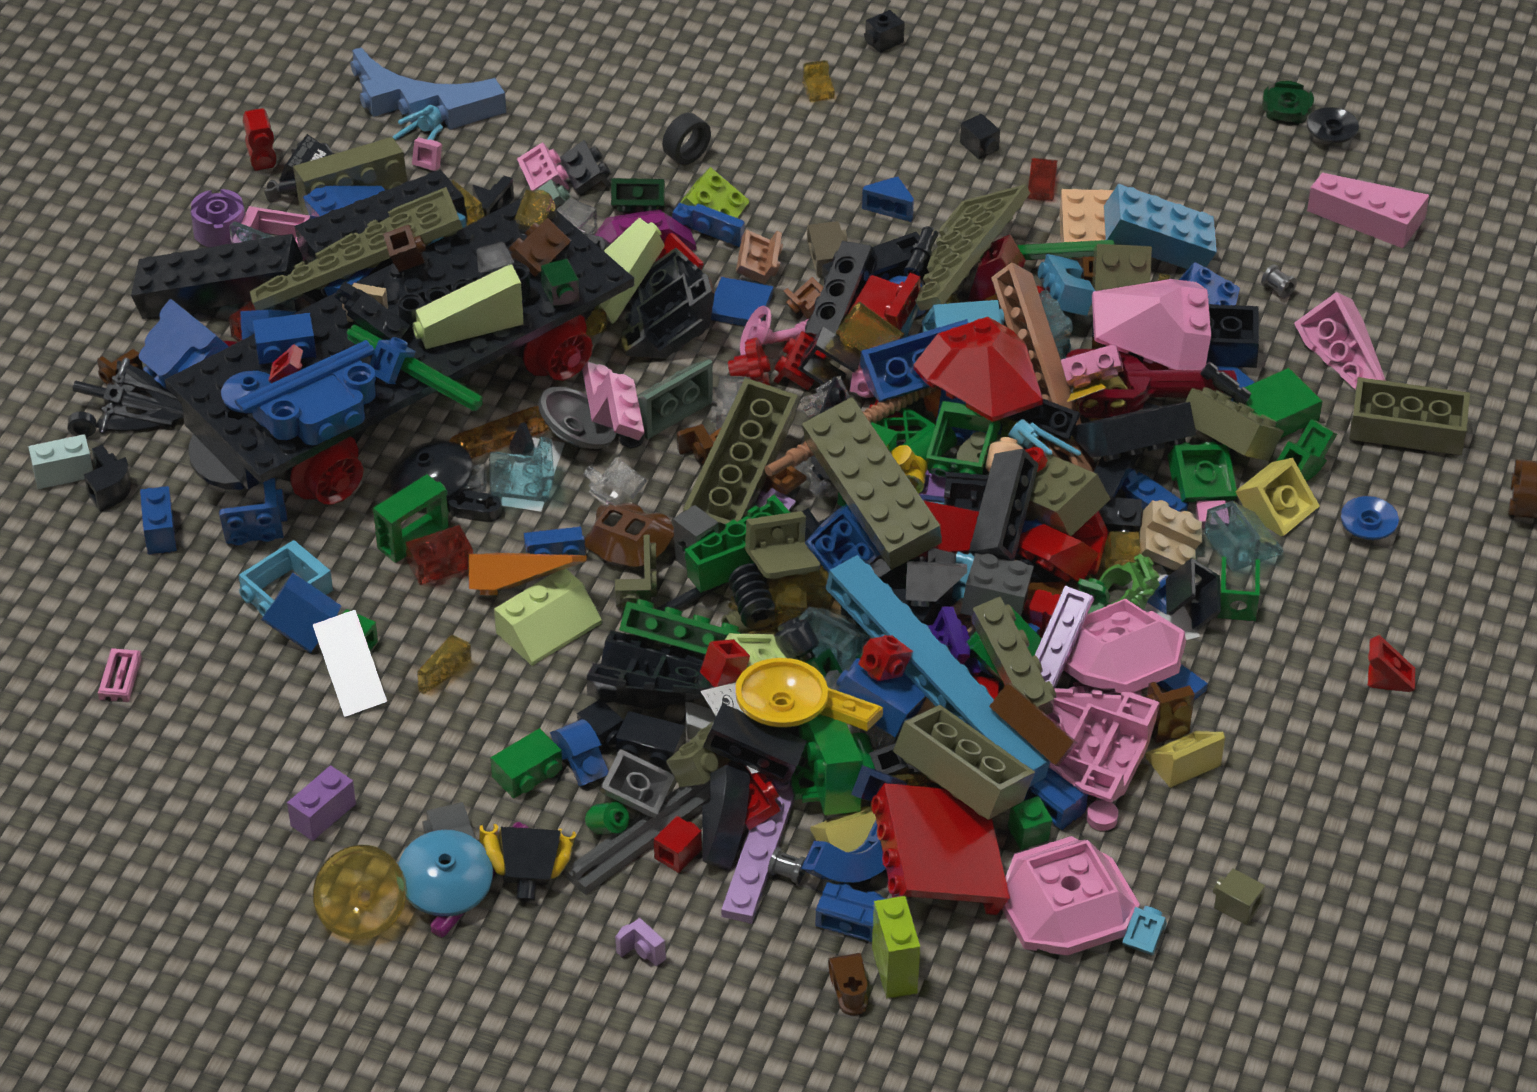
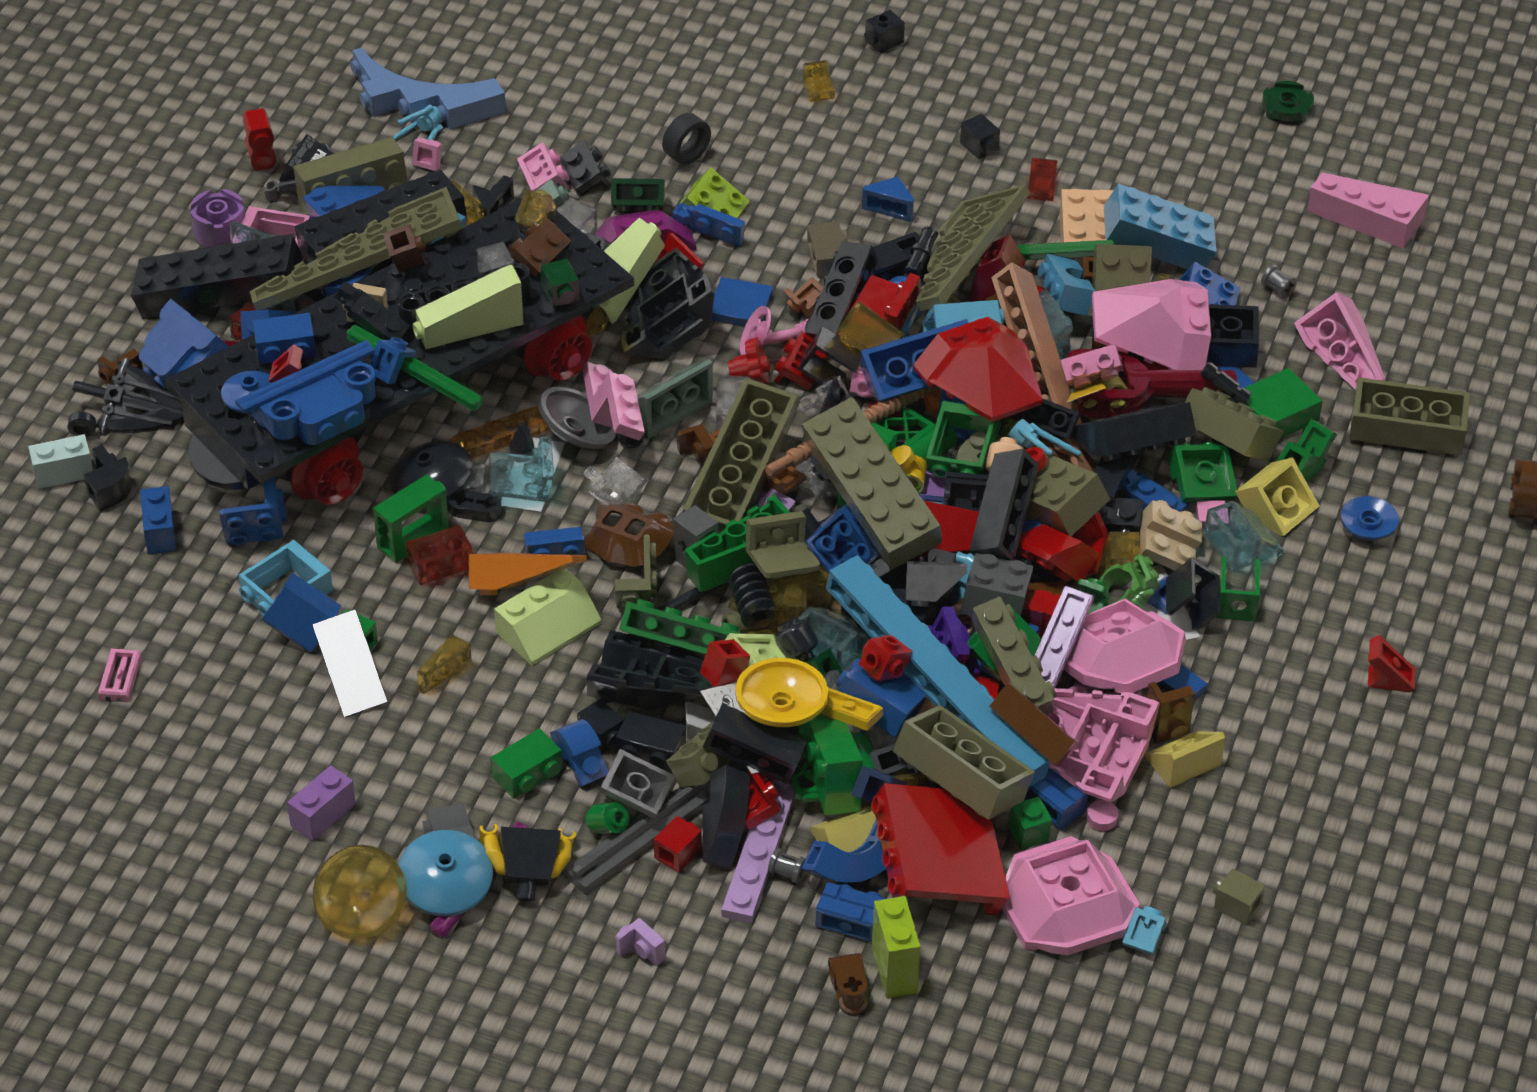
nougat bracket [736,229,783,285] -> none
black dish [1307,107,1359,143] -> none

